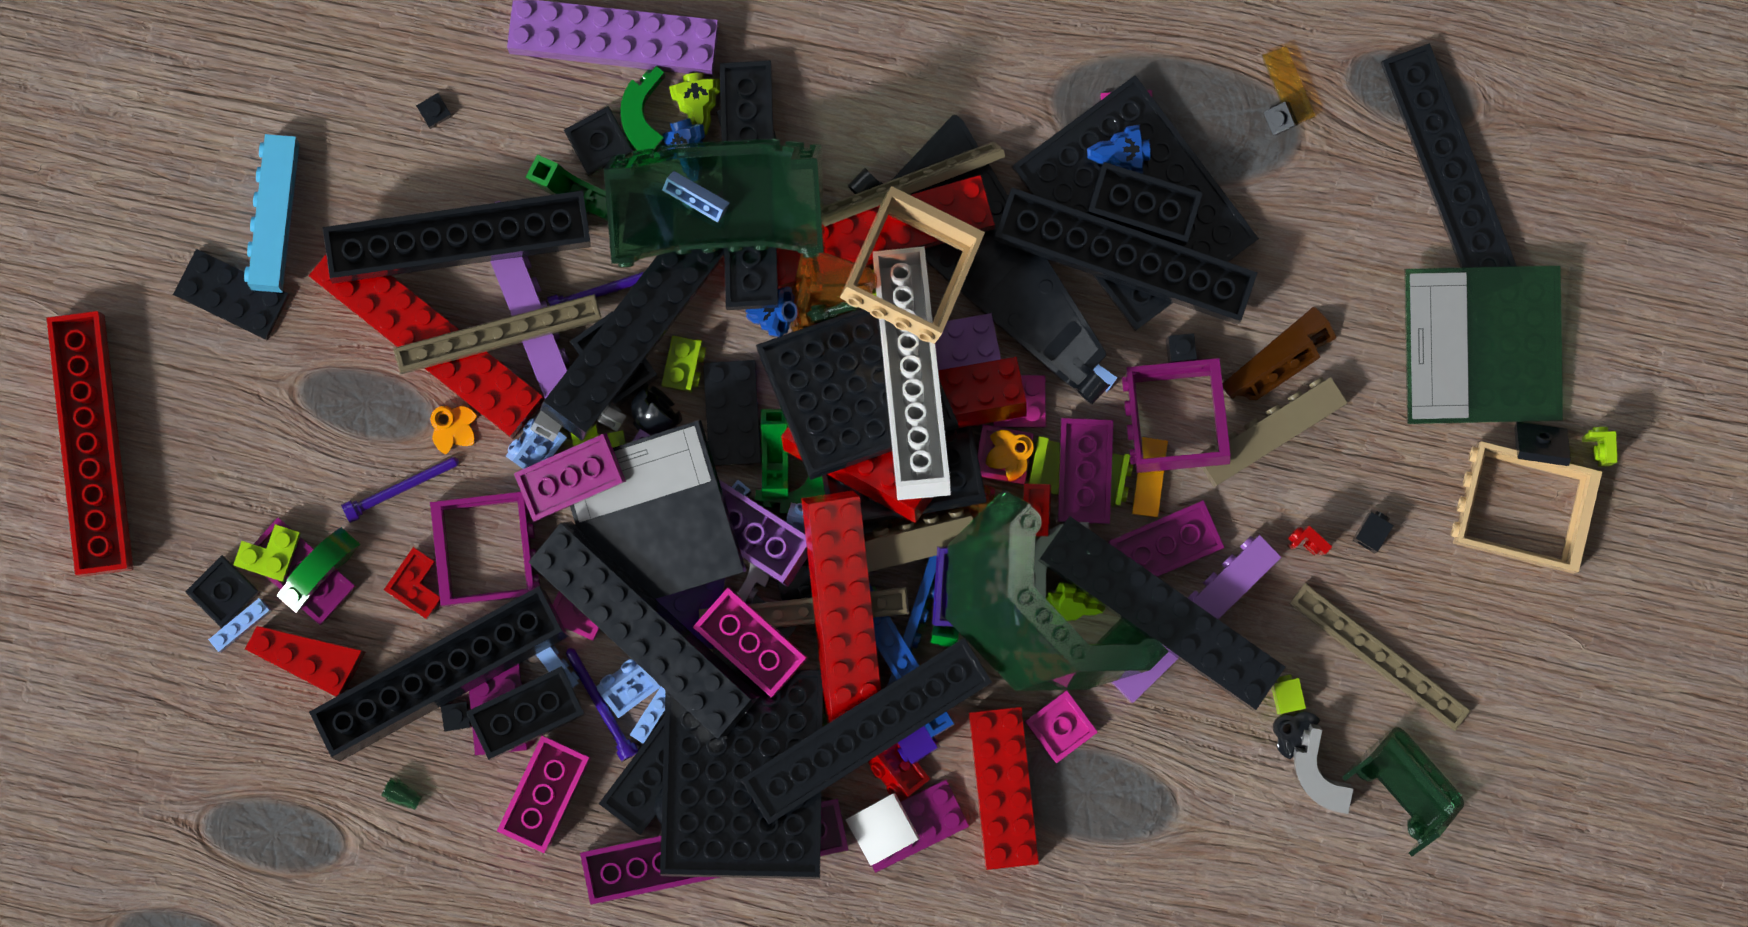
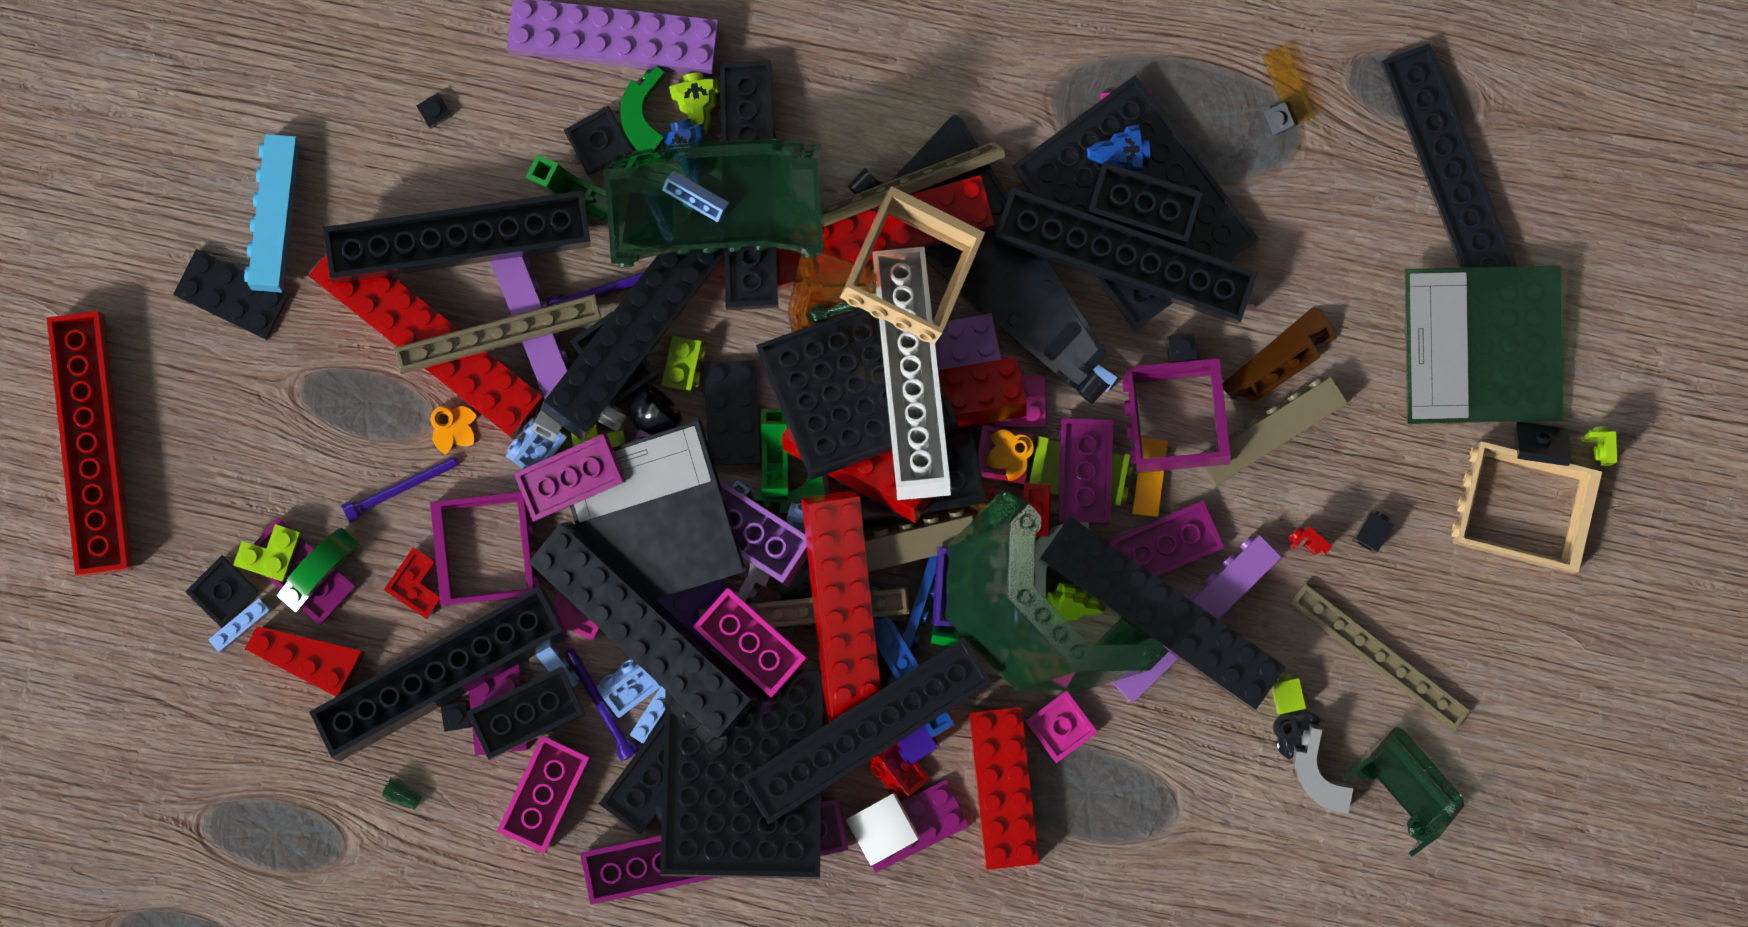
blue rock [745,286,798,337] -> none

